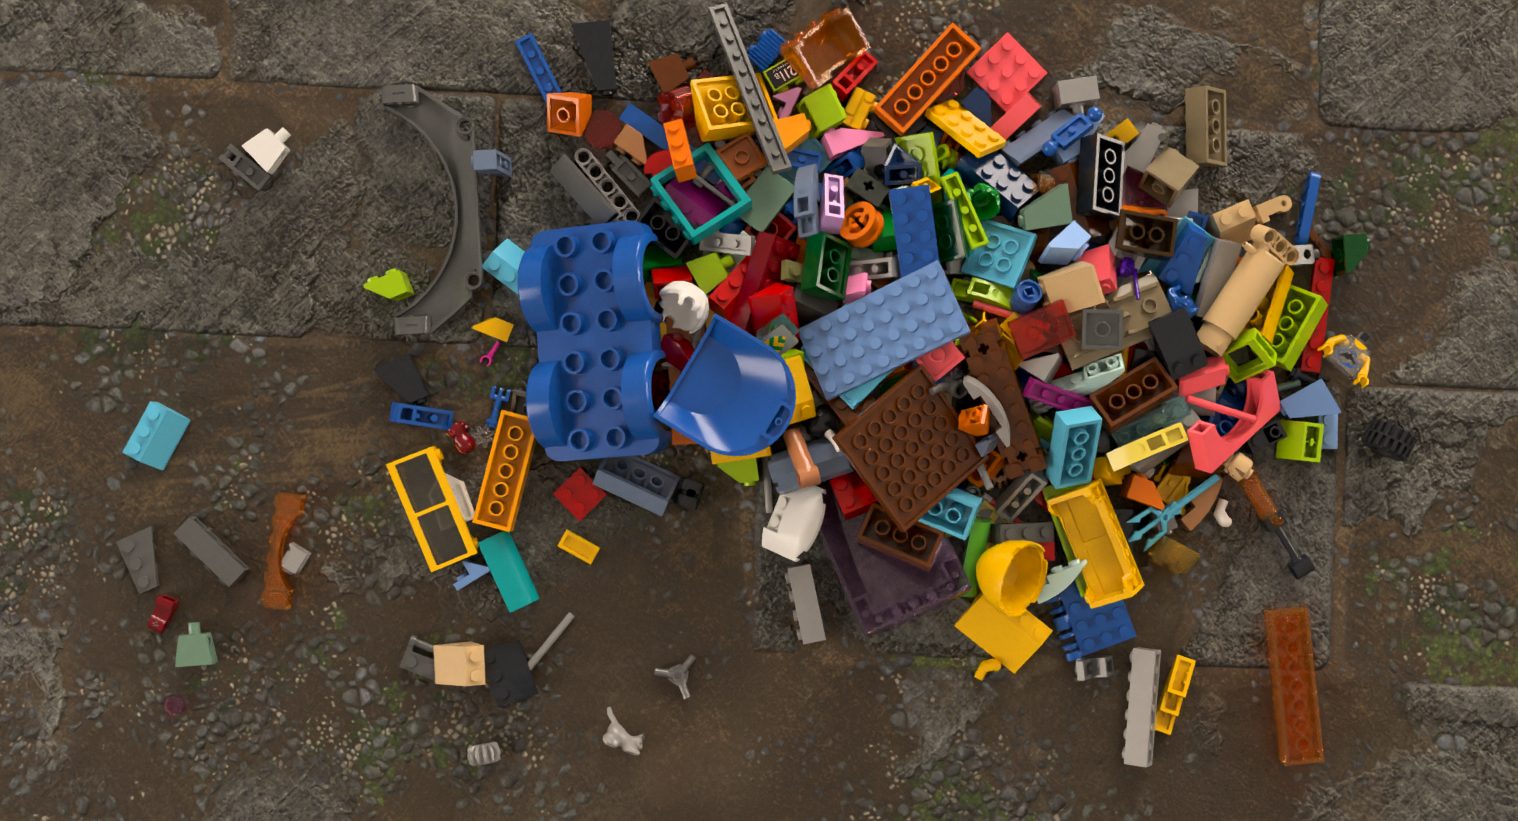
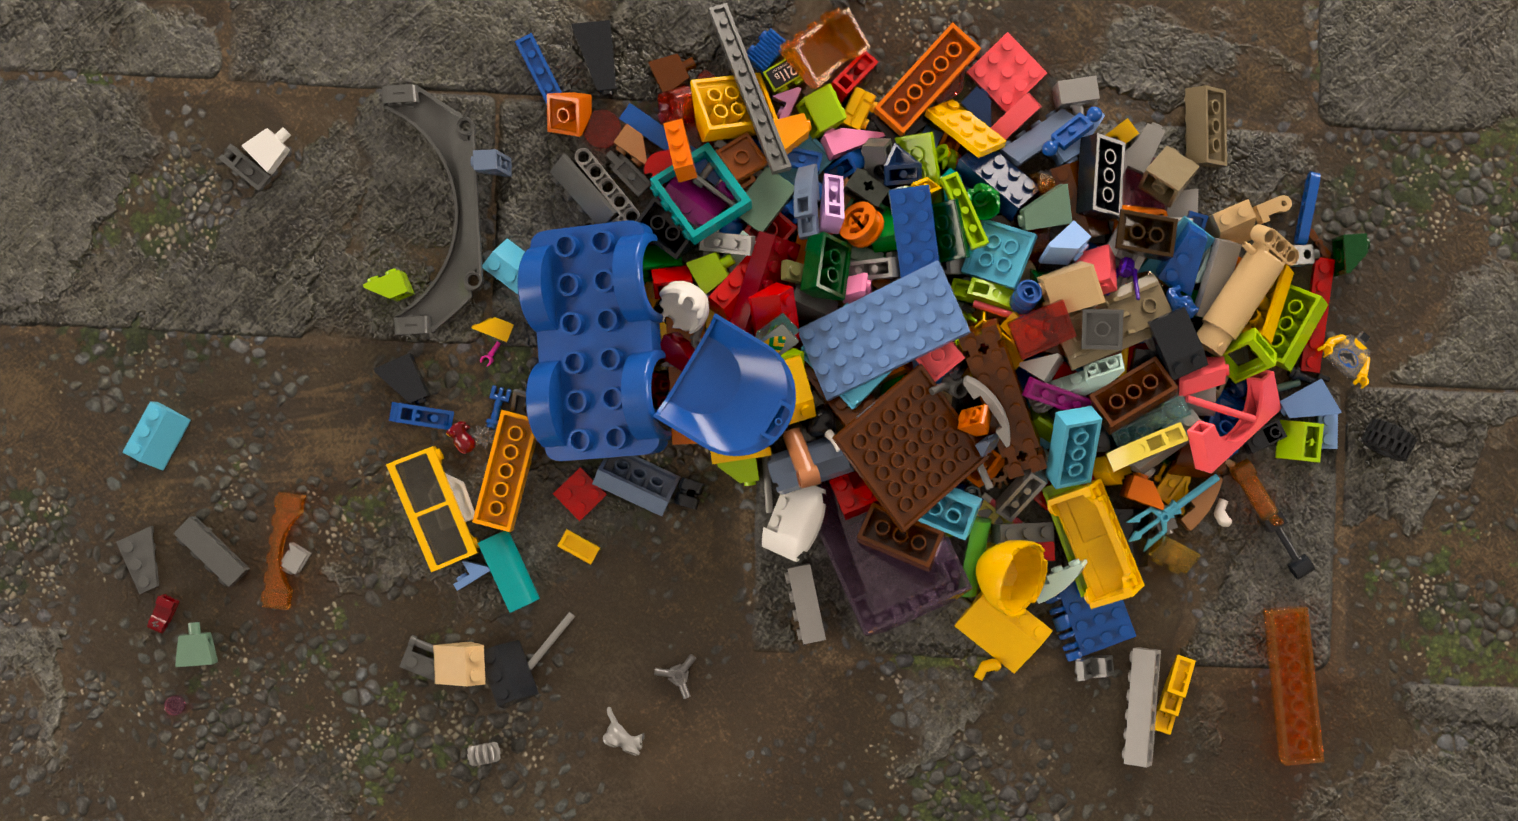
dark grey bar [1158,133,1177,149] -> none
tan head [1223,452,1254,481] -> none

